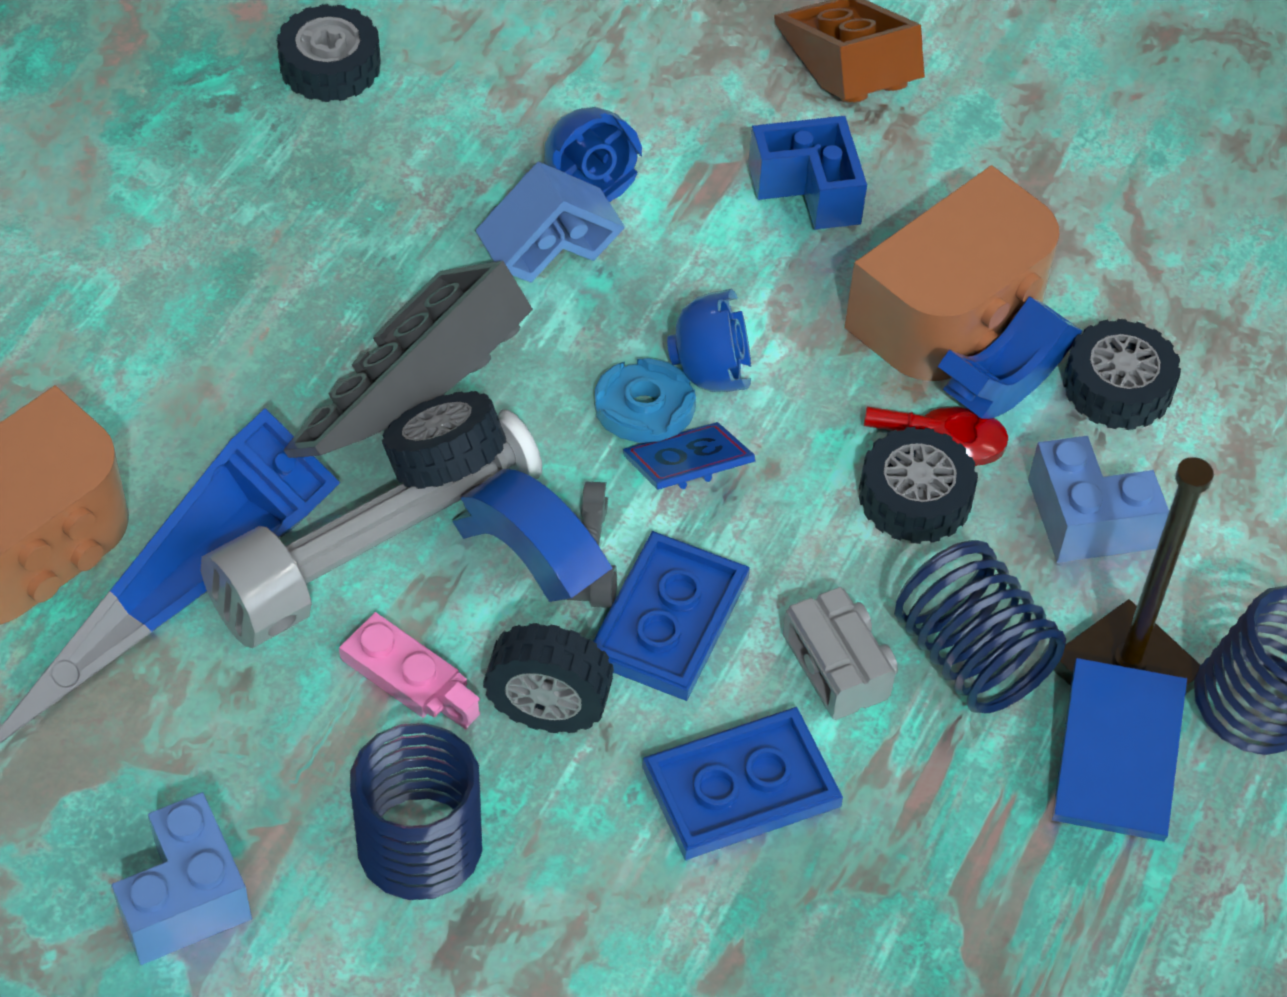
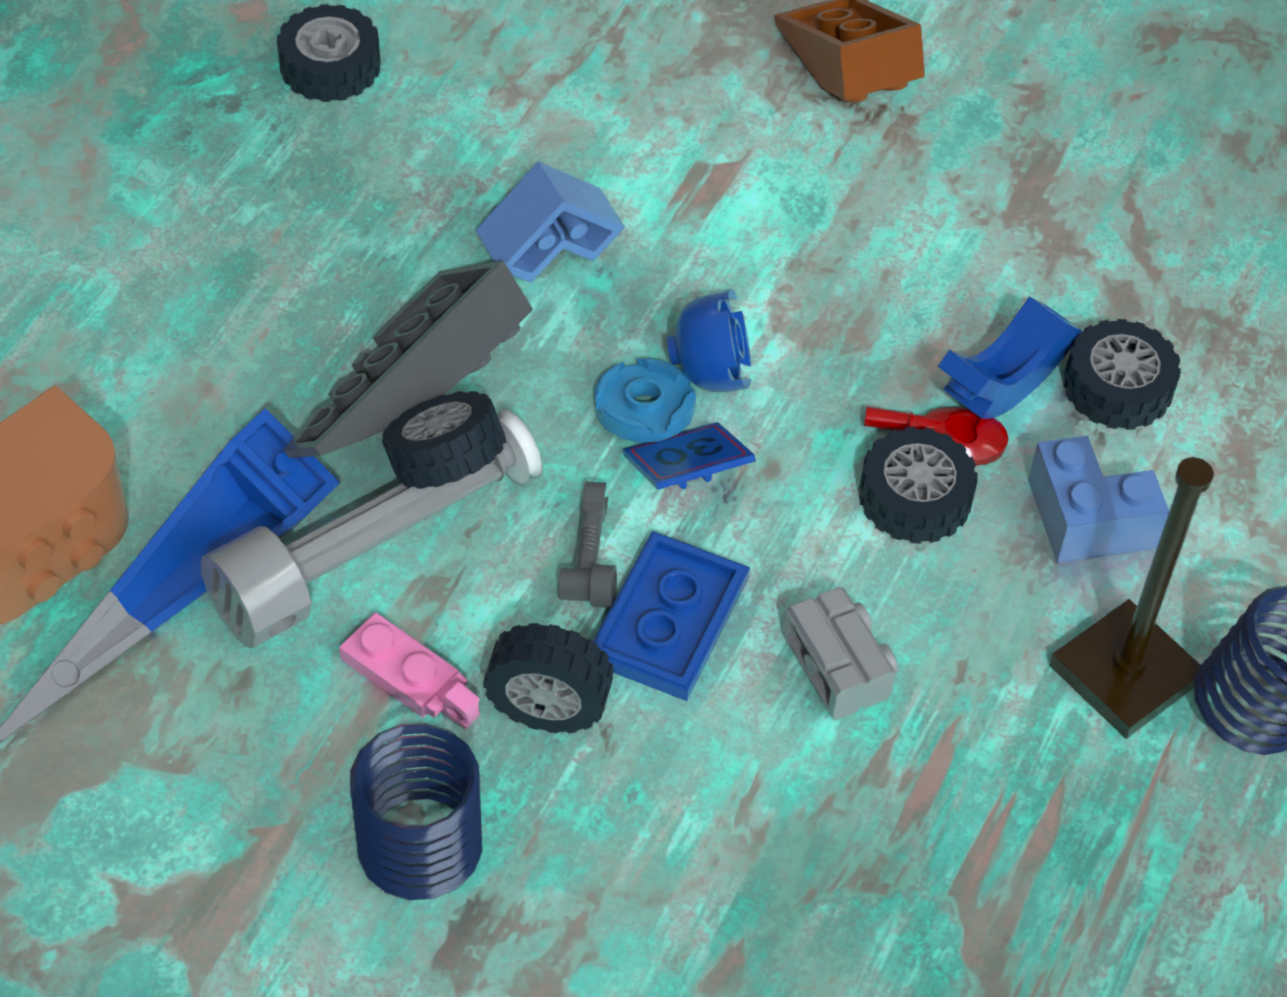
medium blue brick [111,792,252,965] -> none
blue arch [452,469,612,602] -> none
blue cylinder [544,107,642,202] -> none
blue tile [642,707,843,861] -> none
blue brick [748,116,867,230] -> none
nougat brick [844,165,1059,381] -> none
dark blue piece [894,540,1066,714] -> none
blue tile [1052,658,1187,842] -> none

